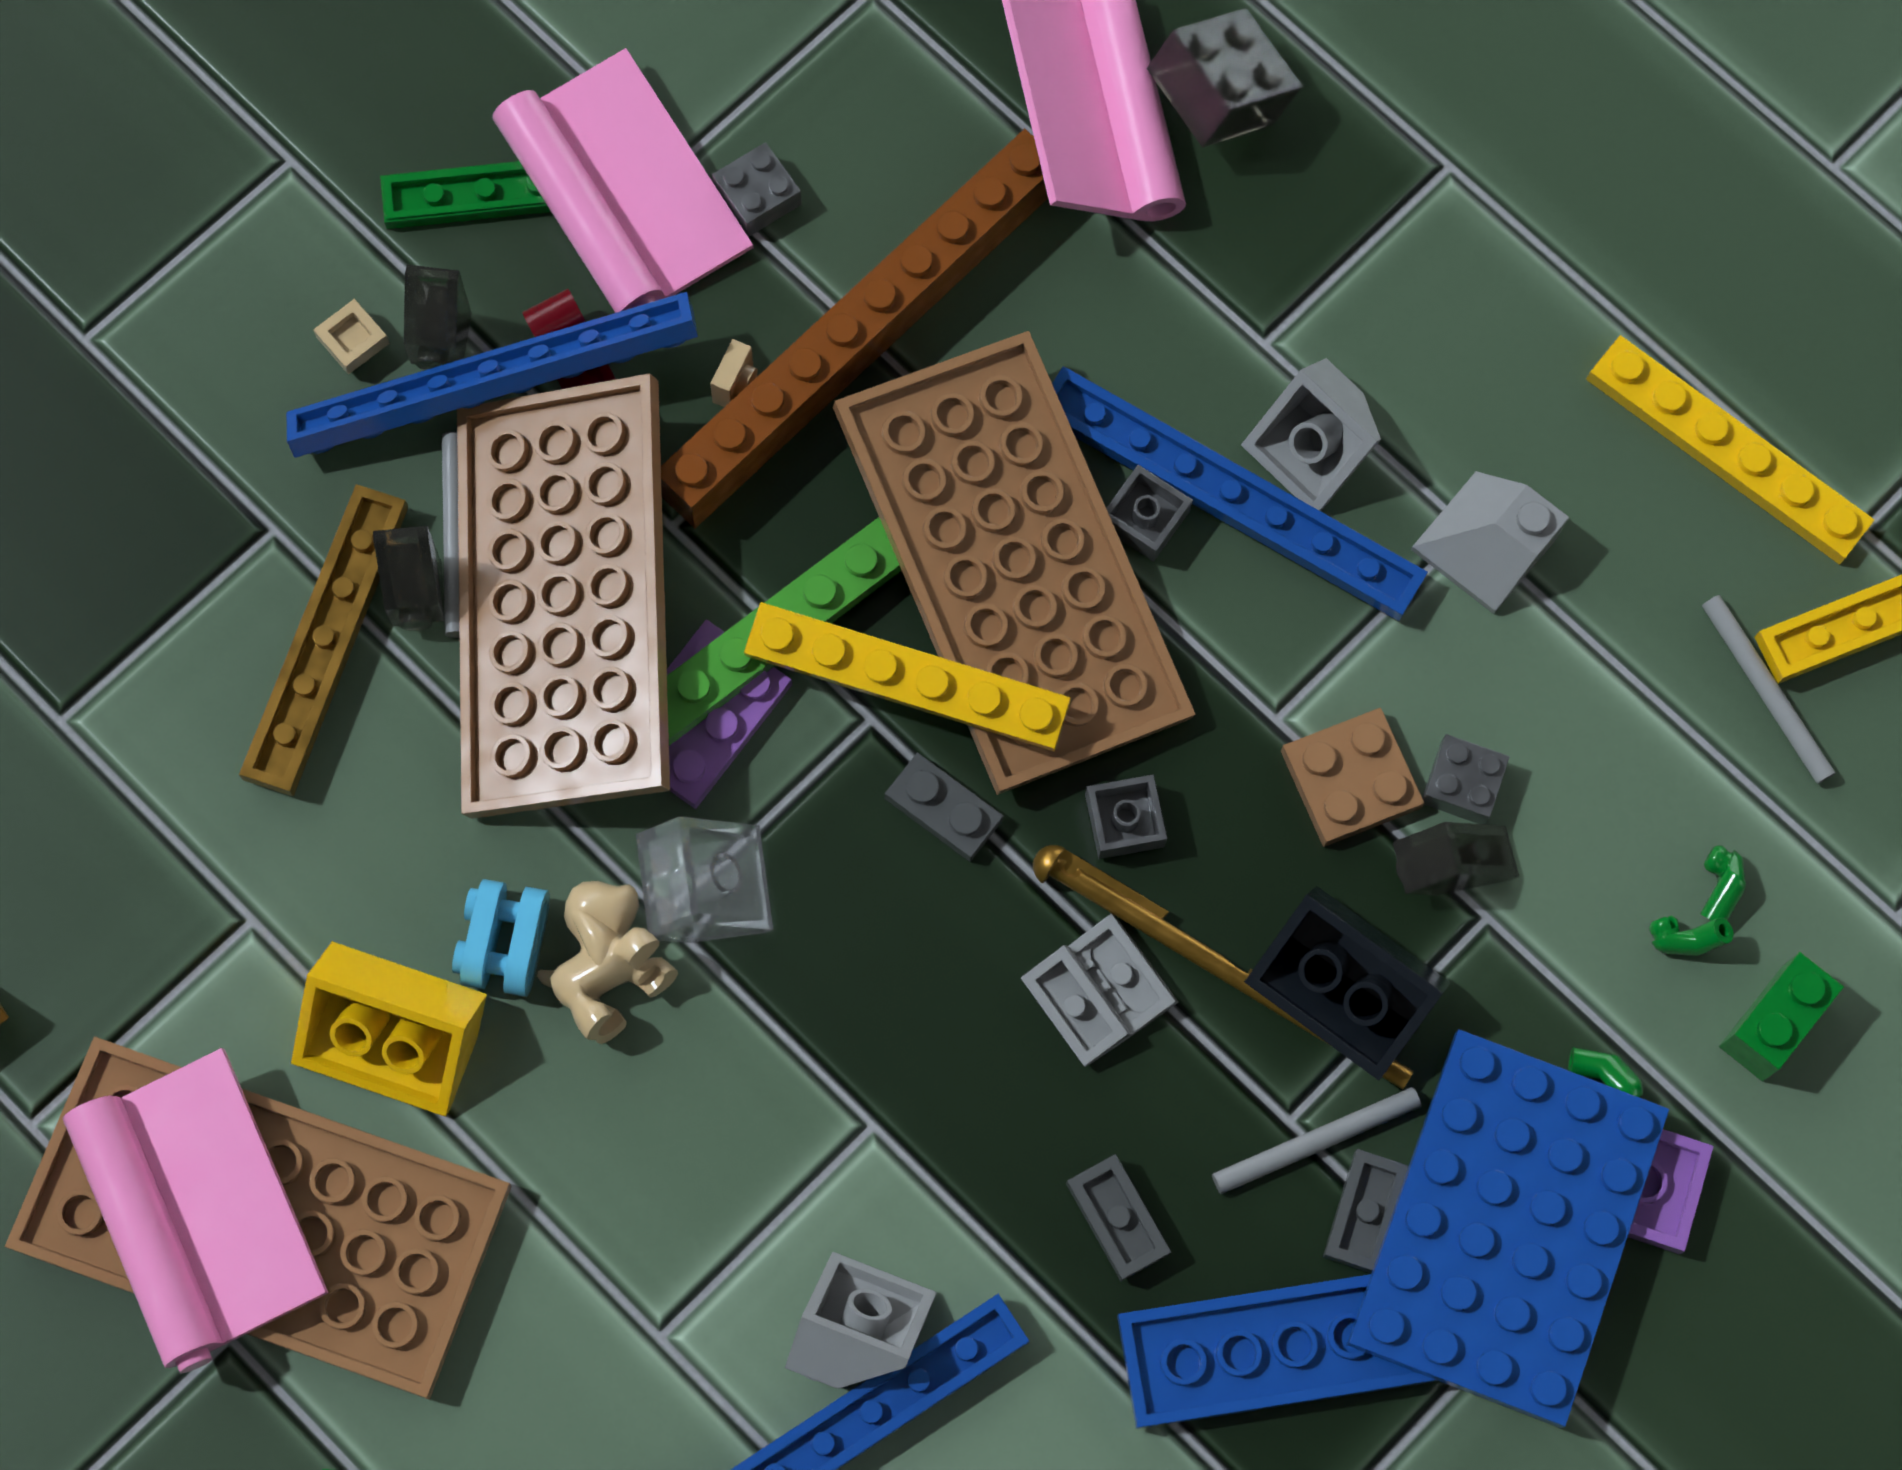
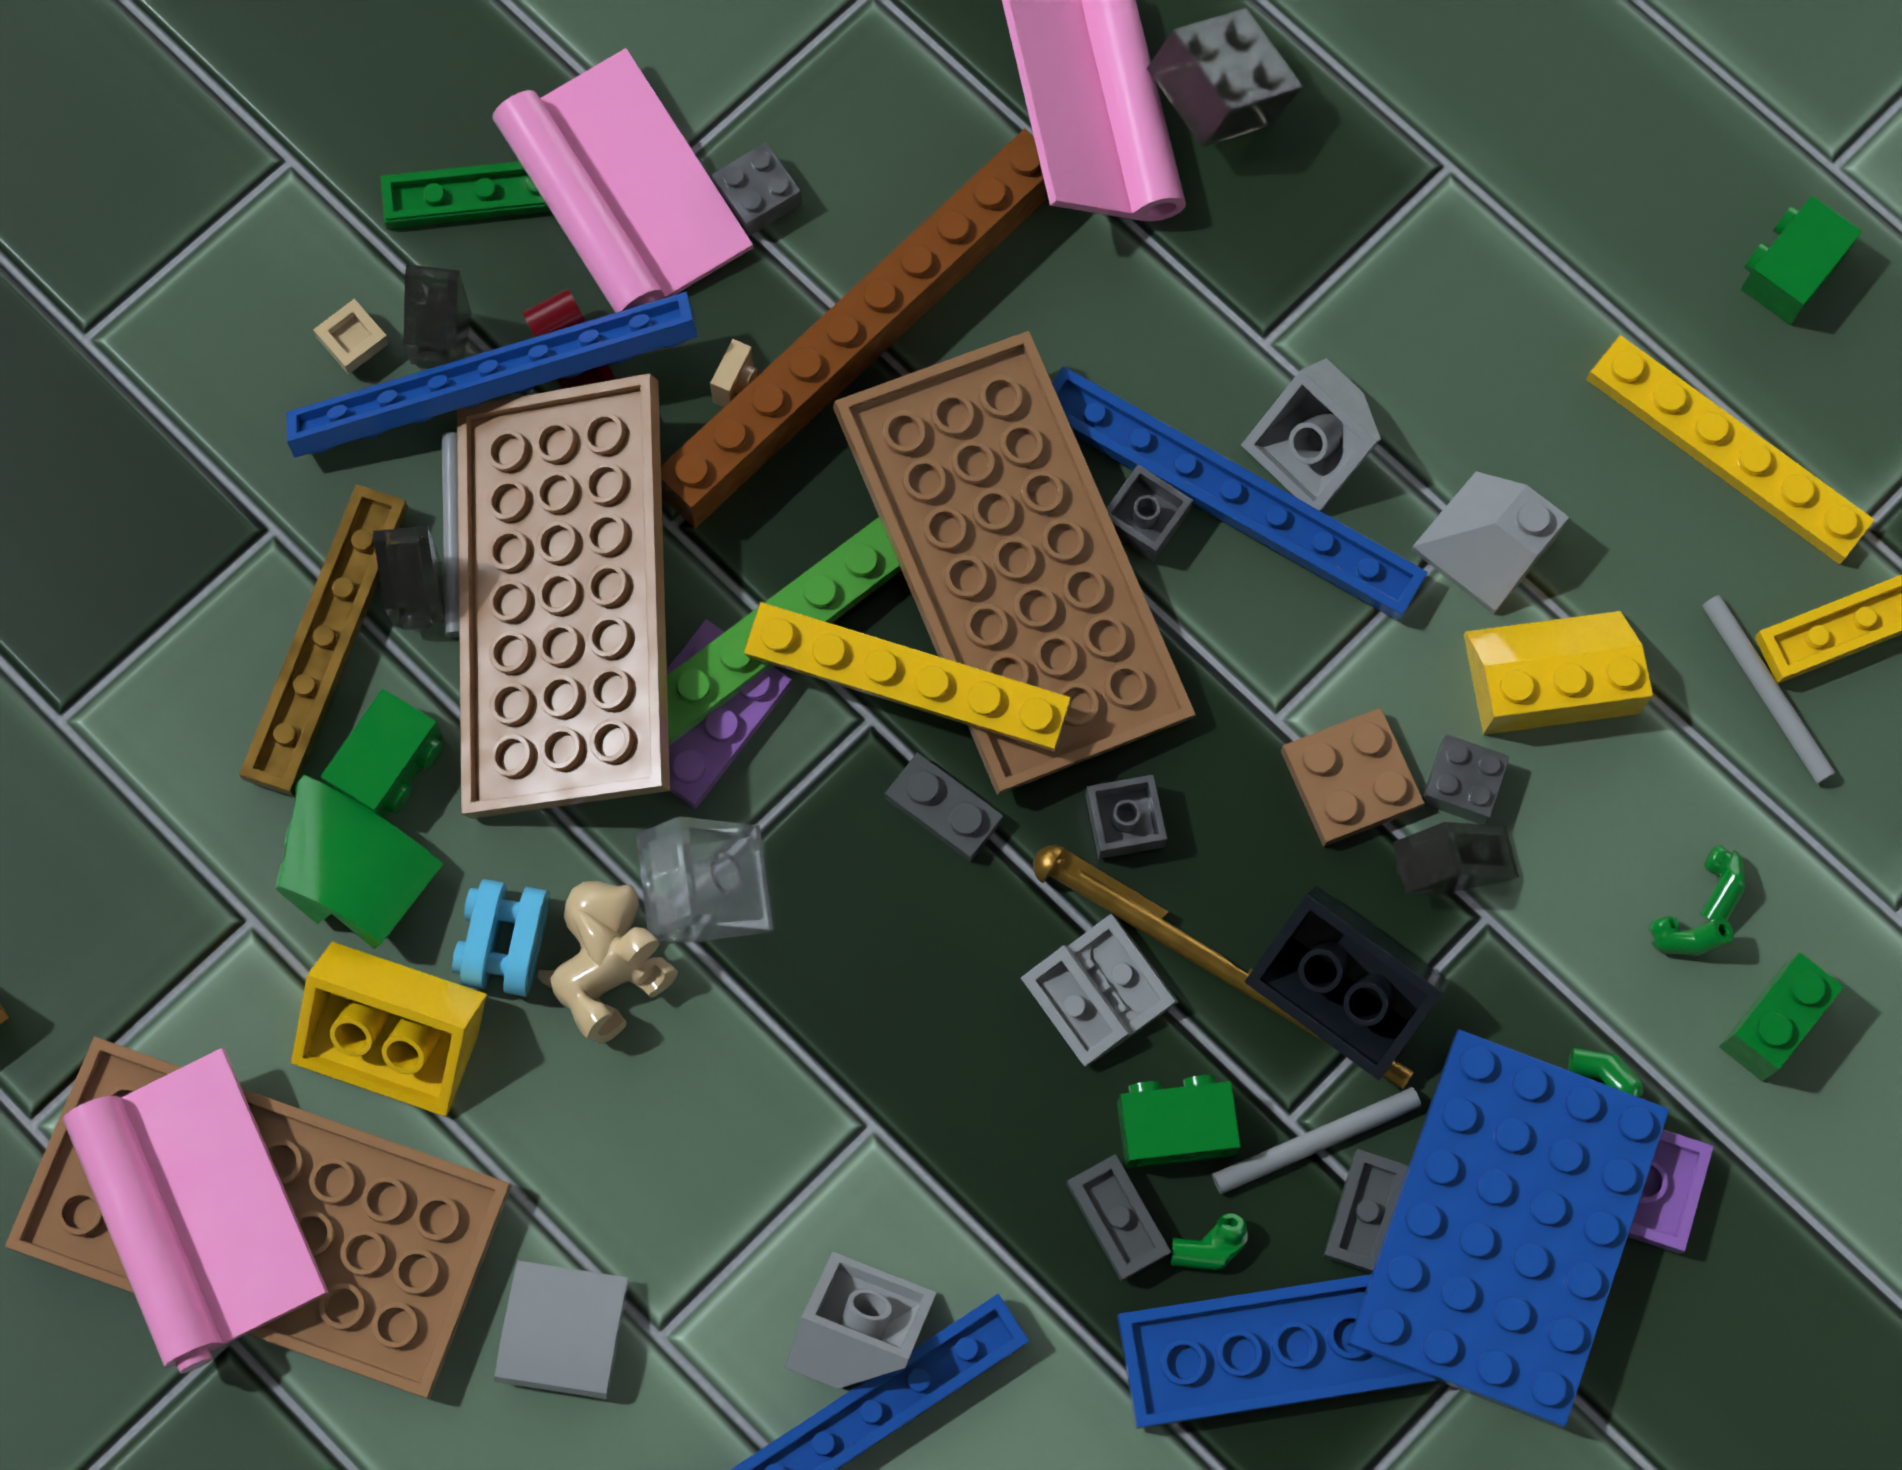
none -> green slope [275,775,444,949]
none -> green brick [320,688,443,819]
none -> light grey slope [494,1260,628,1399]
none -> green brick [1117,1075,1240,1169]
none -> green arm [1170,1213,1248,1270]
none -> yellow slope [1464,611,1653,735]
none -> green brick [1740,195,1863,325]

